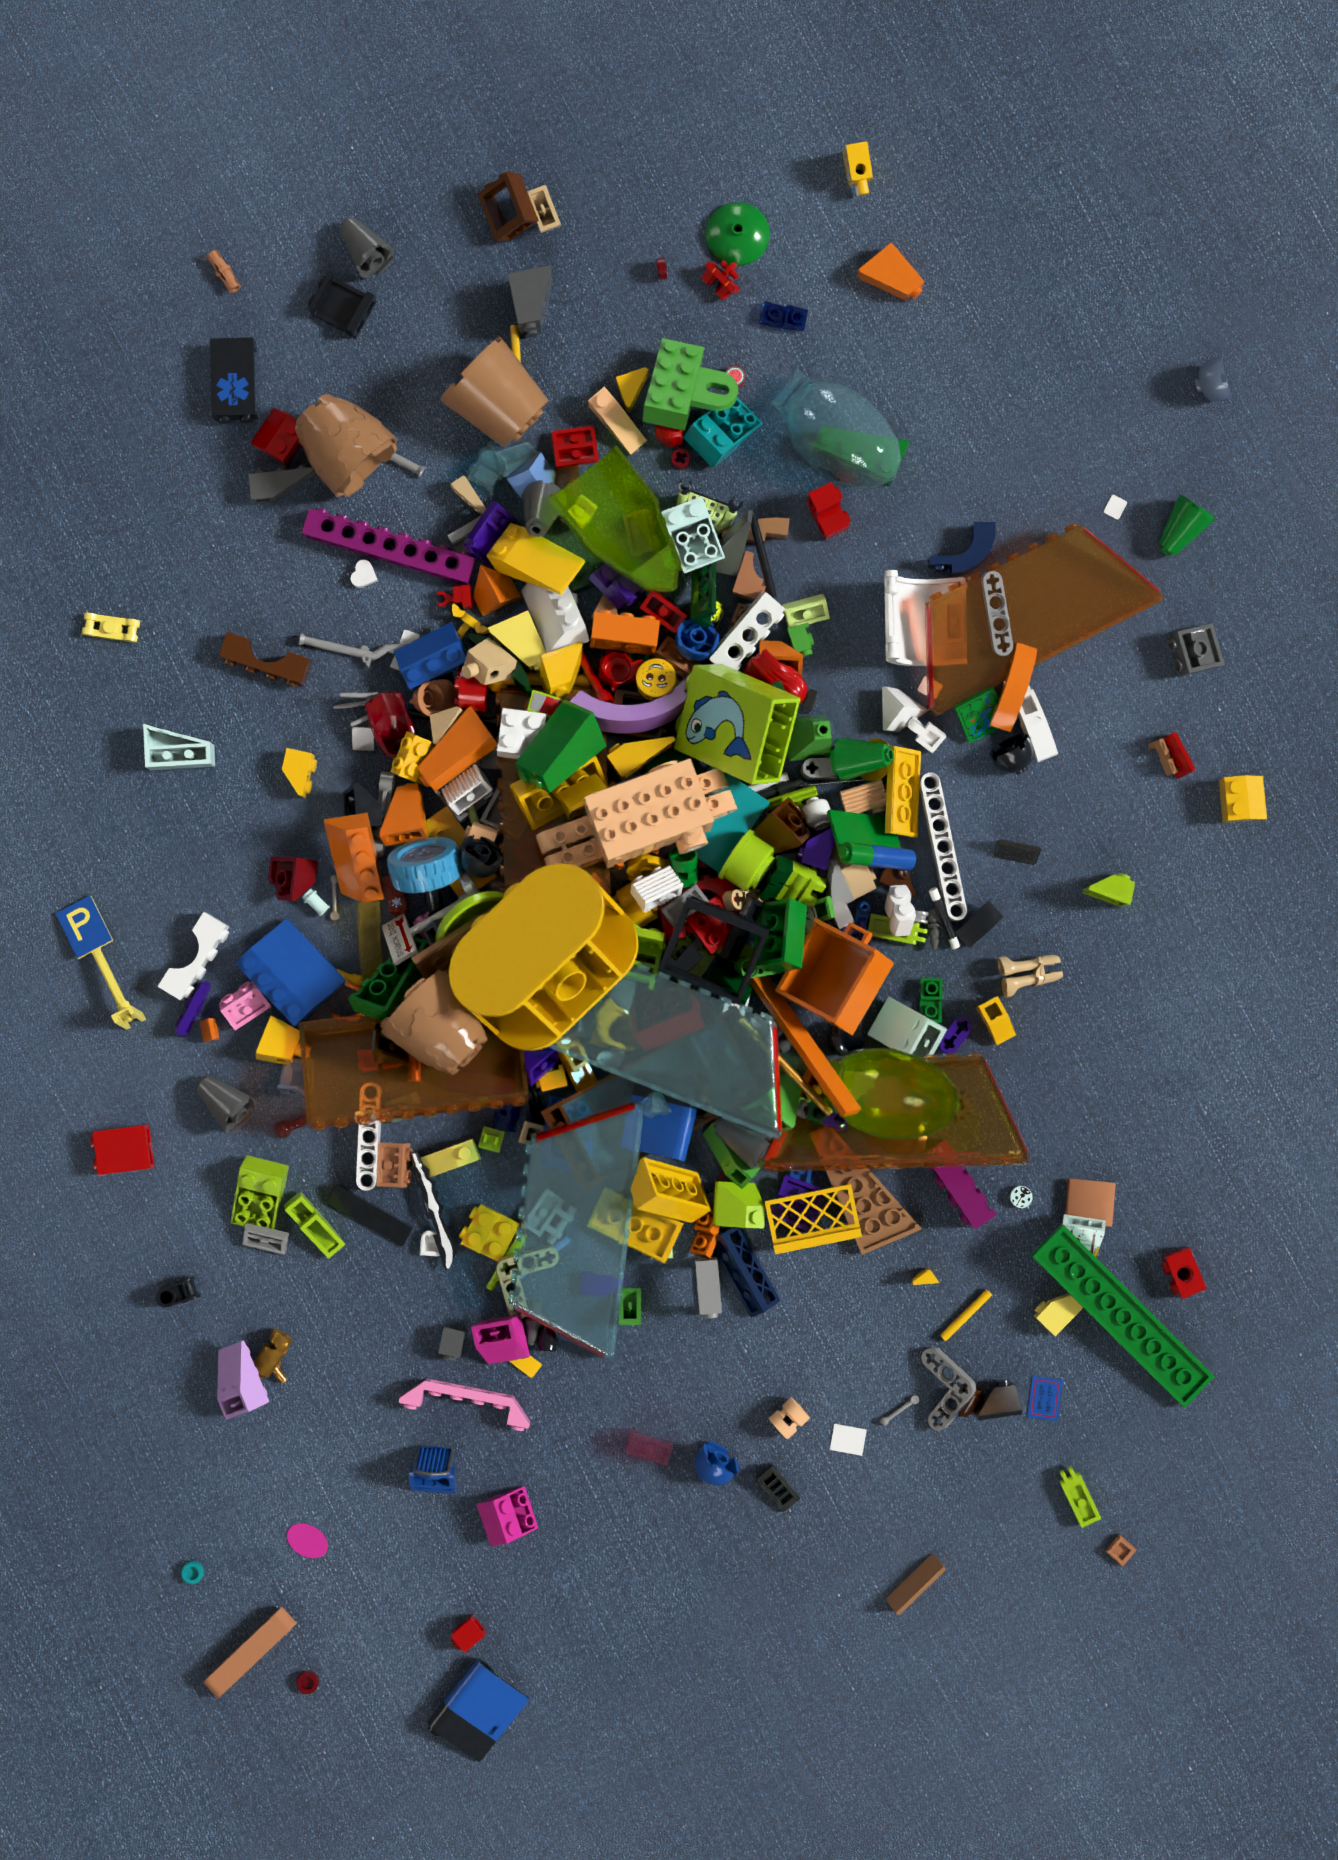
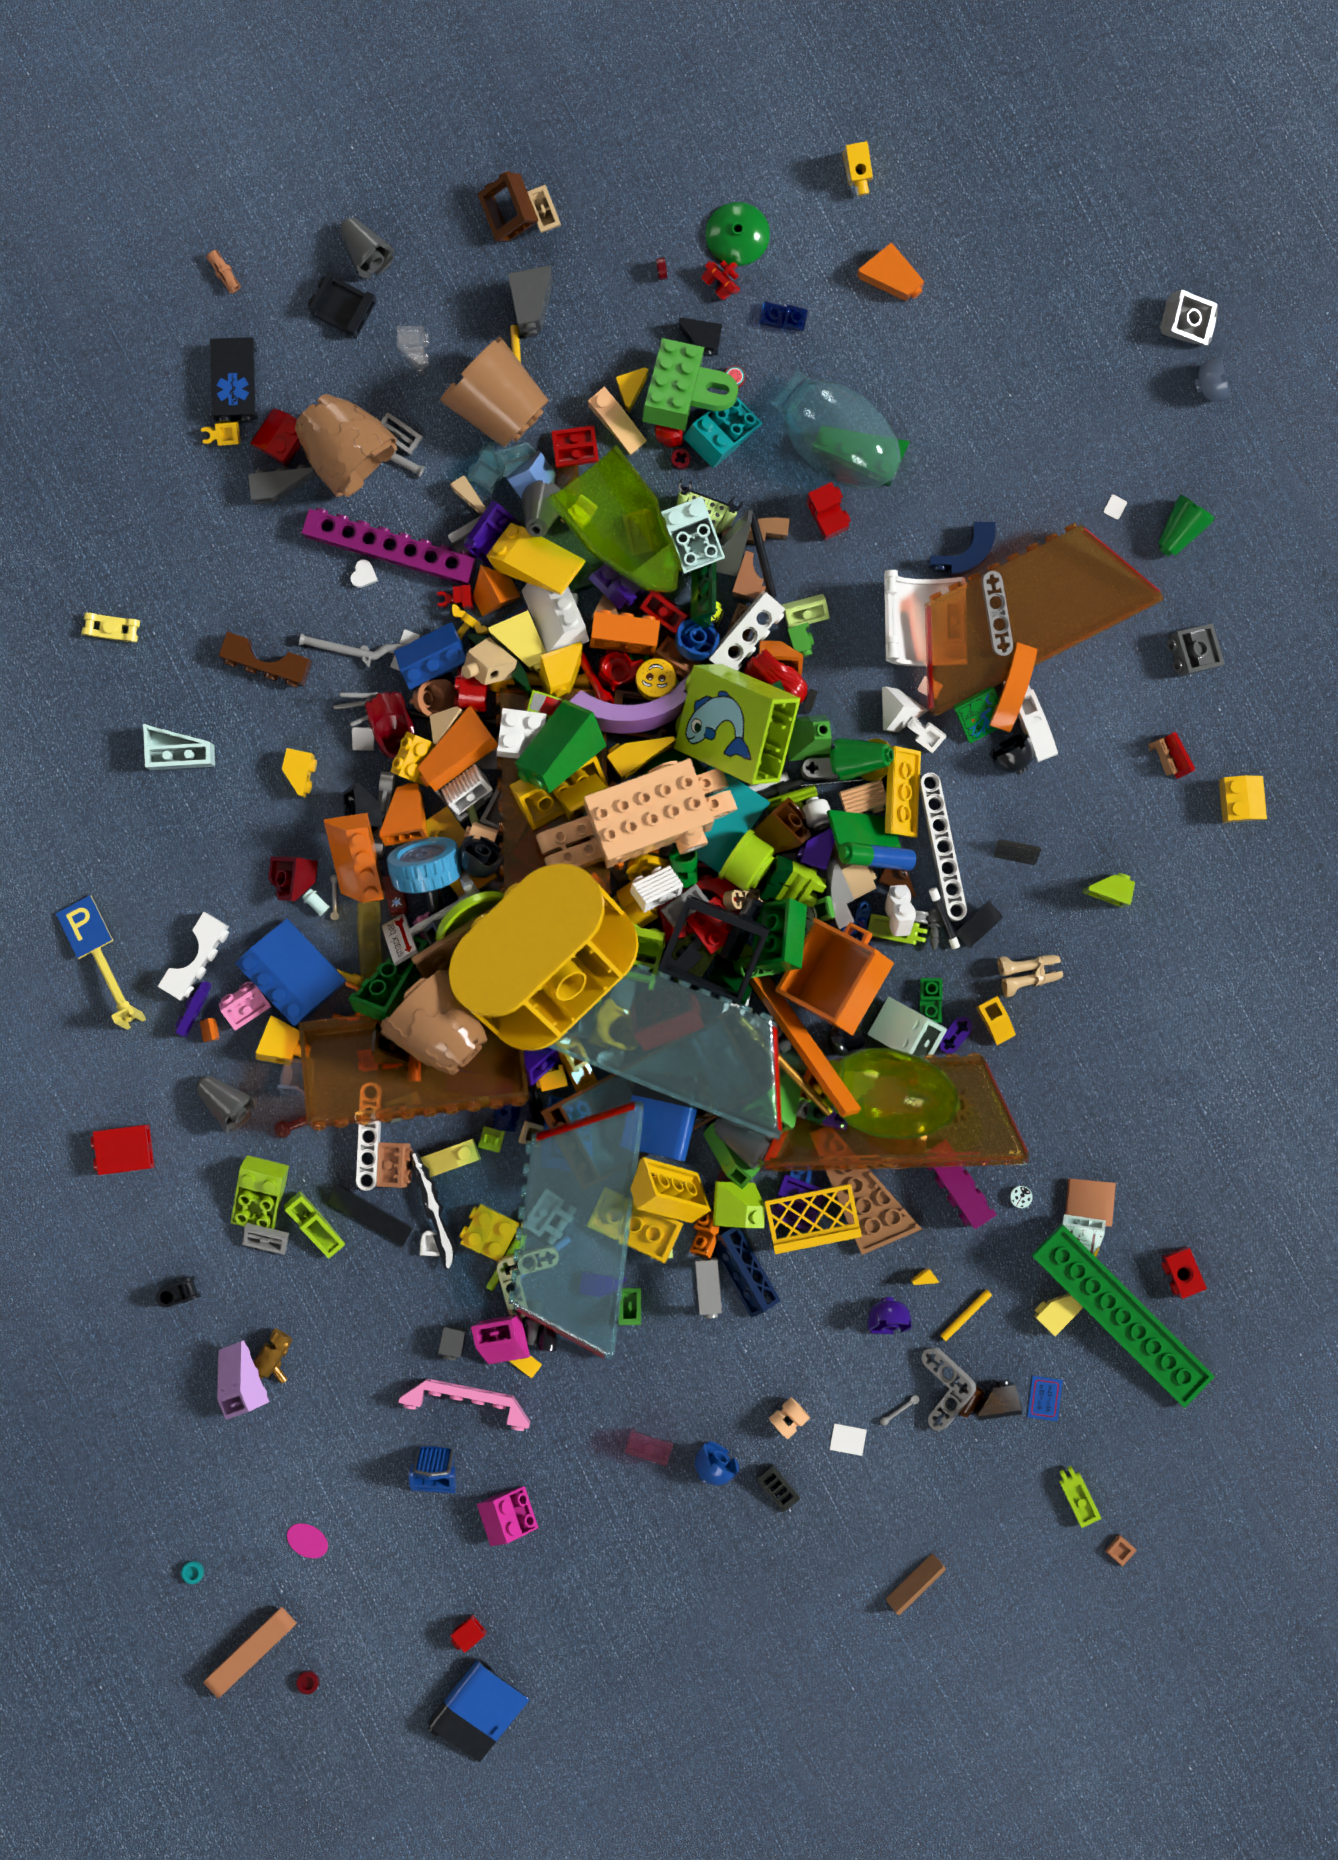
clear light blue slope [641,1092,672,1118] -> none
none -> yellow plate [201,421,241,446]
none -> light grey tile [381,412,423,456]
none -> clear slope [397,326,429,374]
none -> black slope [679,317,722,357]
none -> dark purple cylinder [867,1297,912,1334]
none -> light grey slope [1160,290,1218,346]

